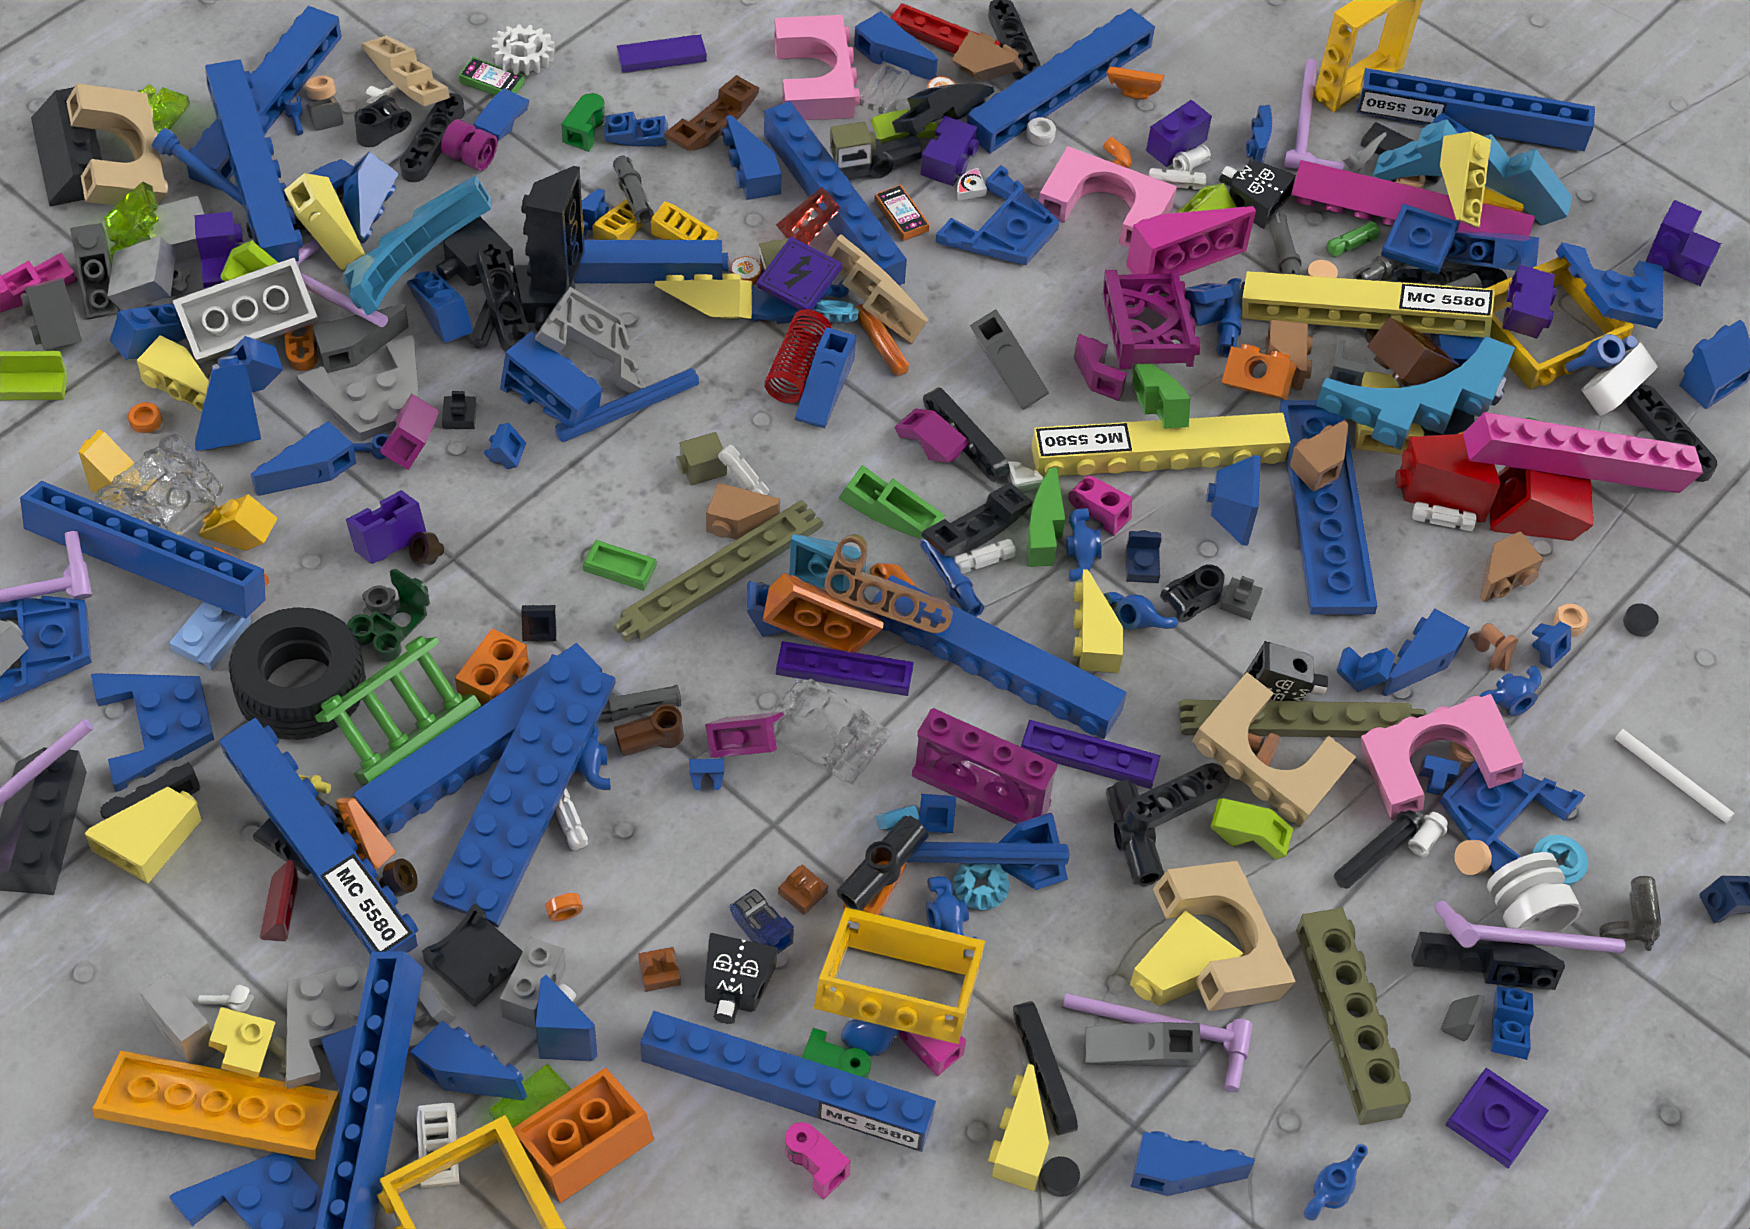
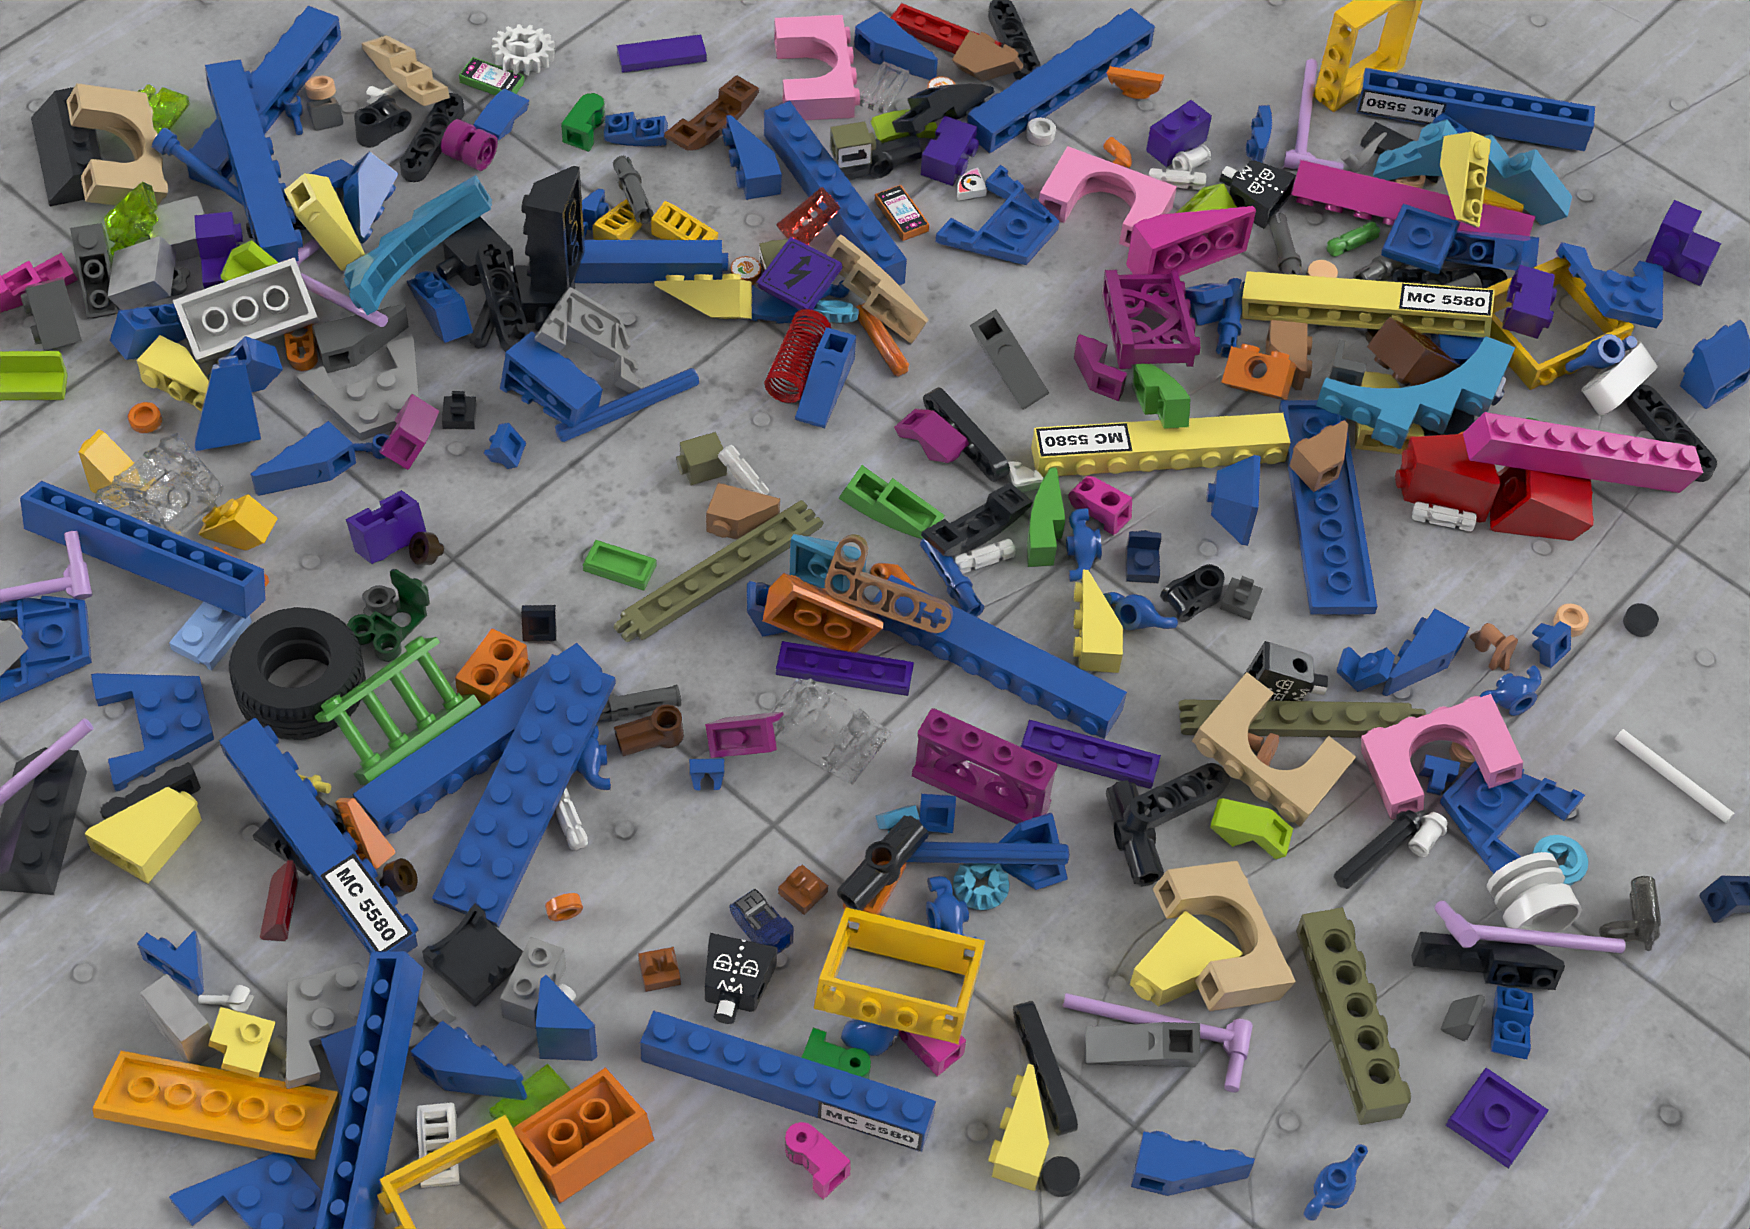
light nougat tile [1455,840,1492,875] -> none
medium nougat slope [1480,531,1544,602] -> none
none -> blue slope [137,931,204,997]

